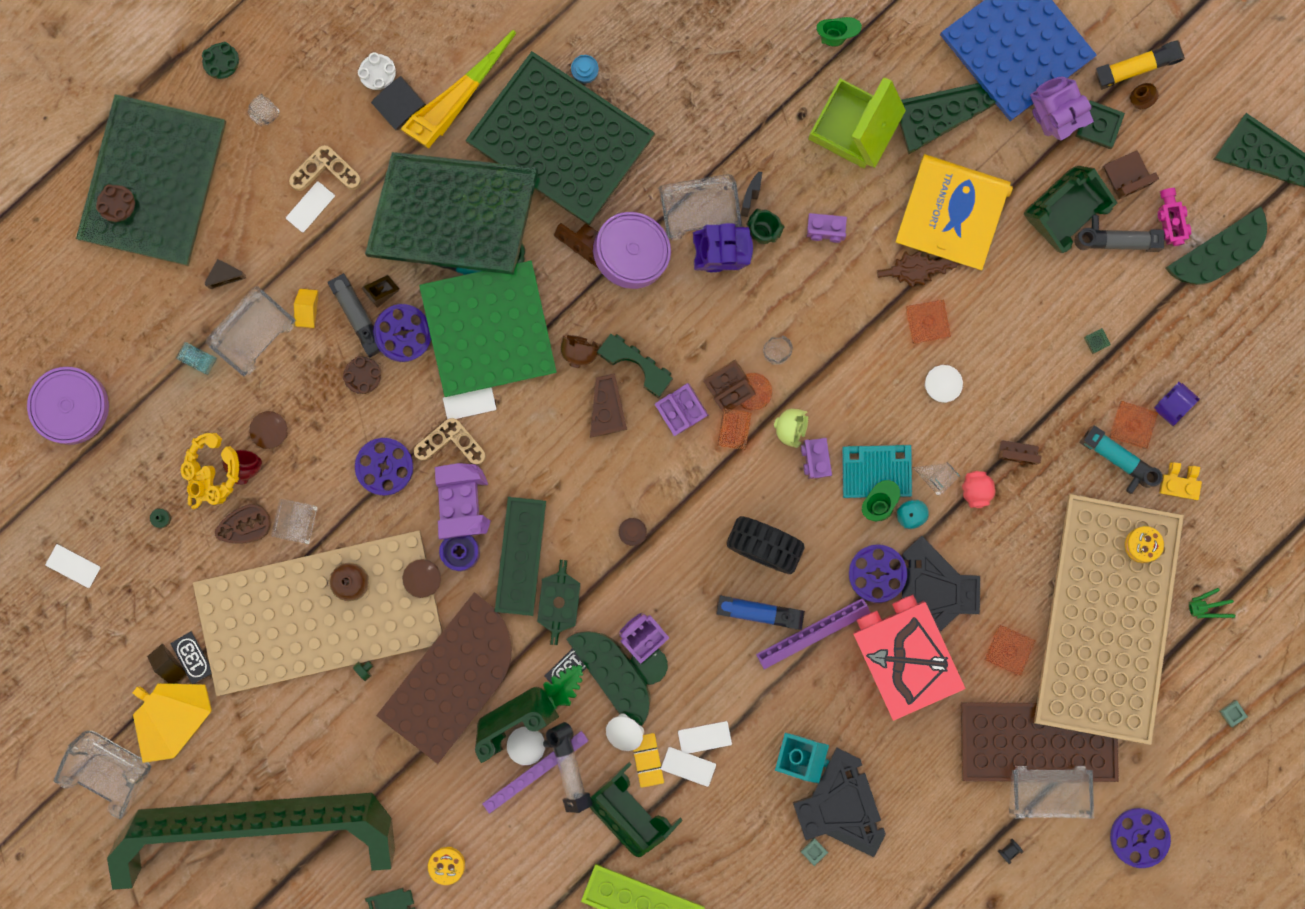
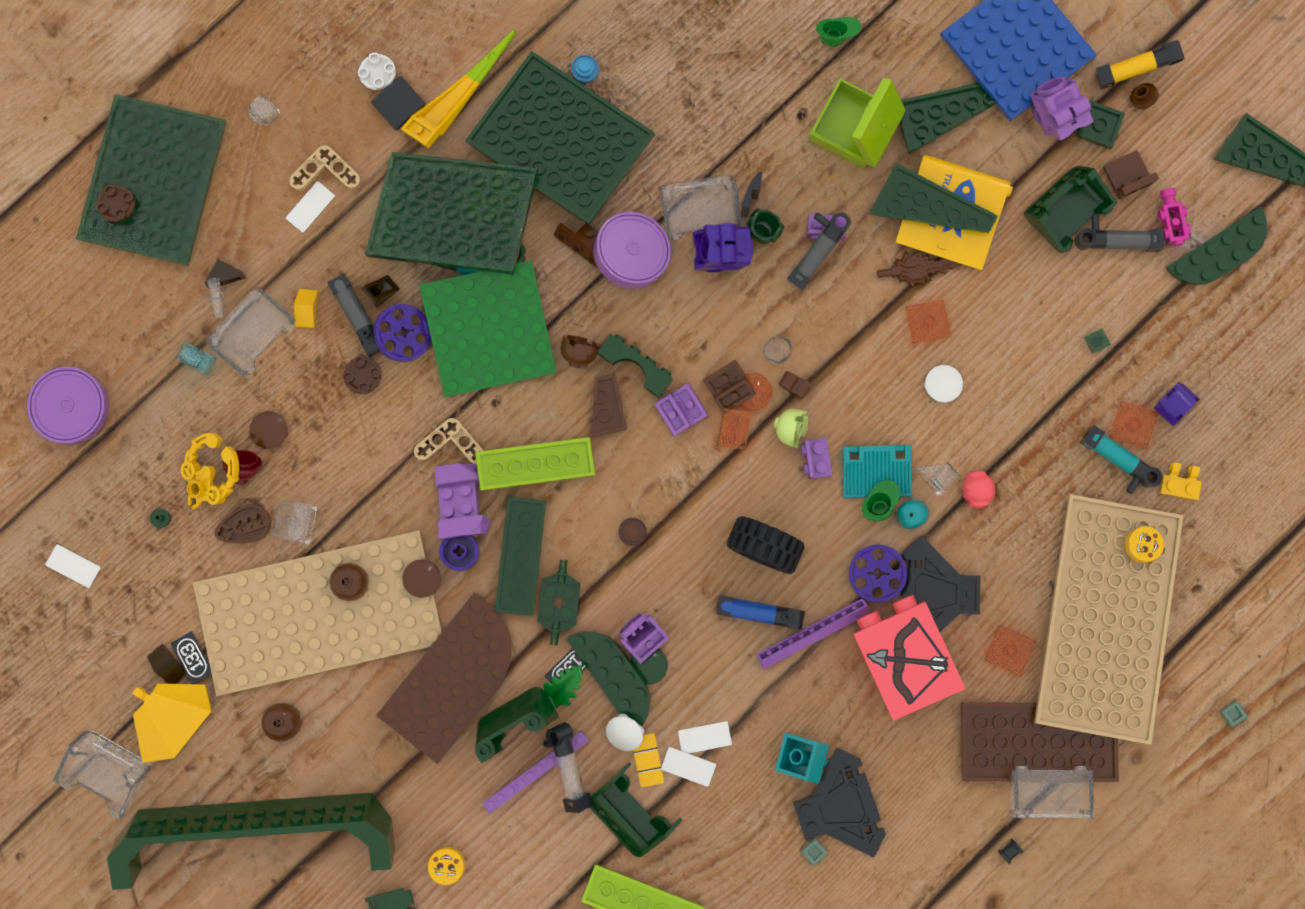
dark green dish [202,42,239,79] -> none
dark green tile [353,661,373,681] -> none
dark purple wedge [355,438,413,496] -> none
white sticker [443,387,496,419] -> none
white dish [507,727,545,765] -> none
reddish brown bracket [998,440,1042,465] -> none
dark purple wedge [1110,808,1171,868] -> none
green plant [1189,588,1236,619] -> none
none -> clear pin [207,278,226,318]
none -> reddish brown cylinder [261,703,302,742]
none -> lime plate [475,437,595,491]
none -> reddish brown leg [778,371,811,400]
none -> piece [787,212,851,290]
none -> dark green wing [869,163,998,234]

